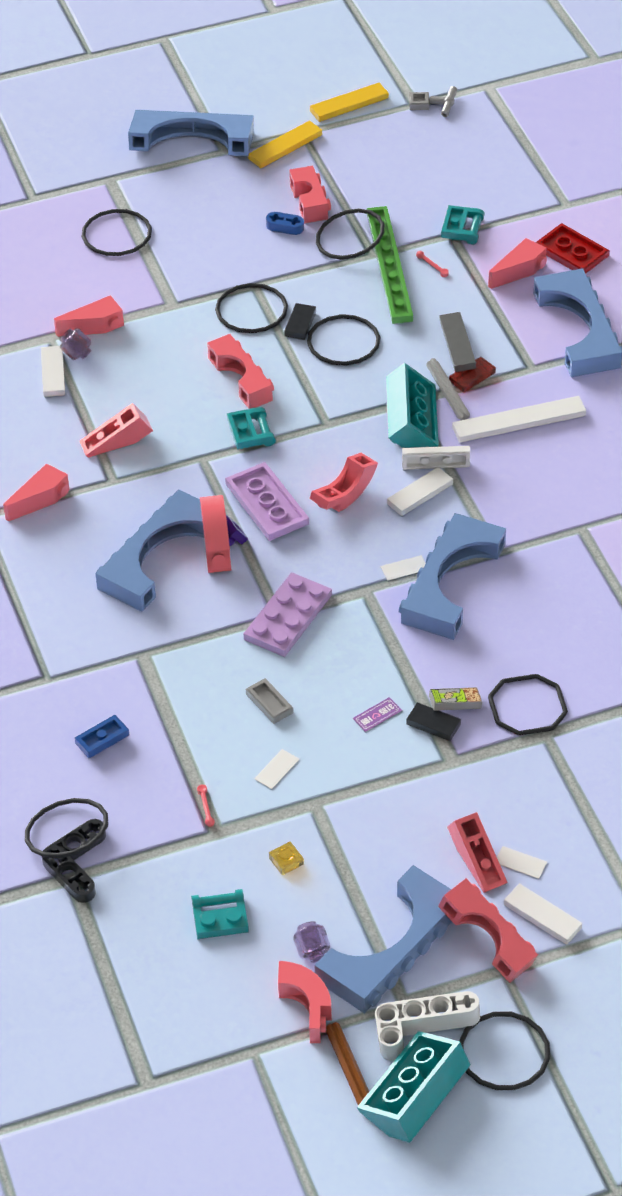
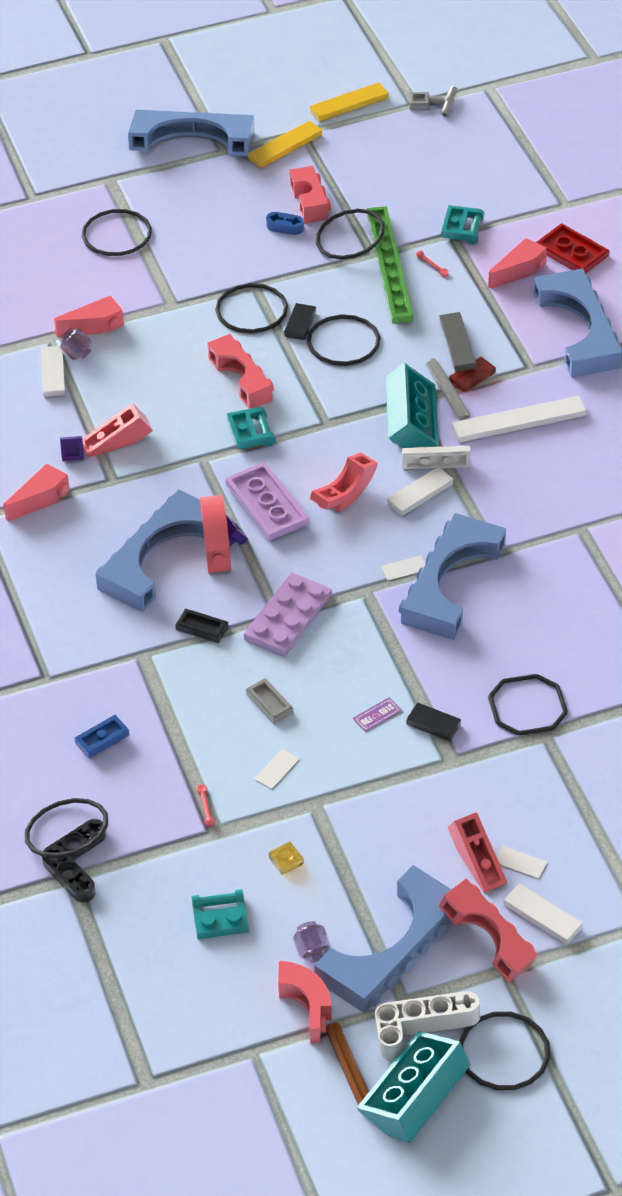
tile [429,687,482,711] -> none
none -> dark purple tile [60,436,84,461]
none -> black tile [175,608,229,643]

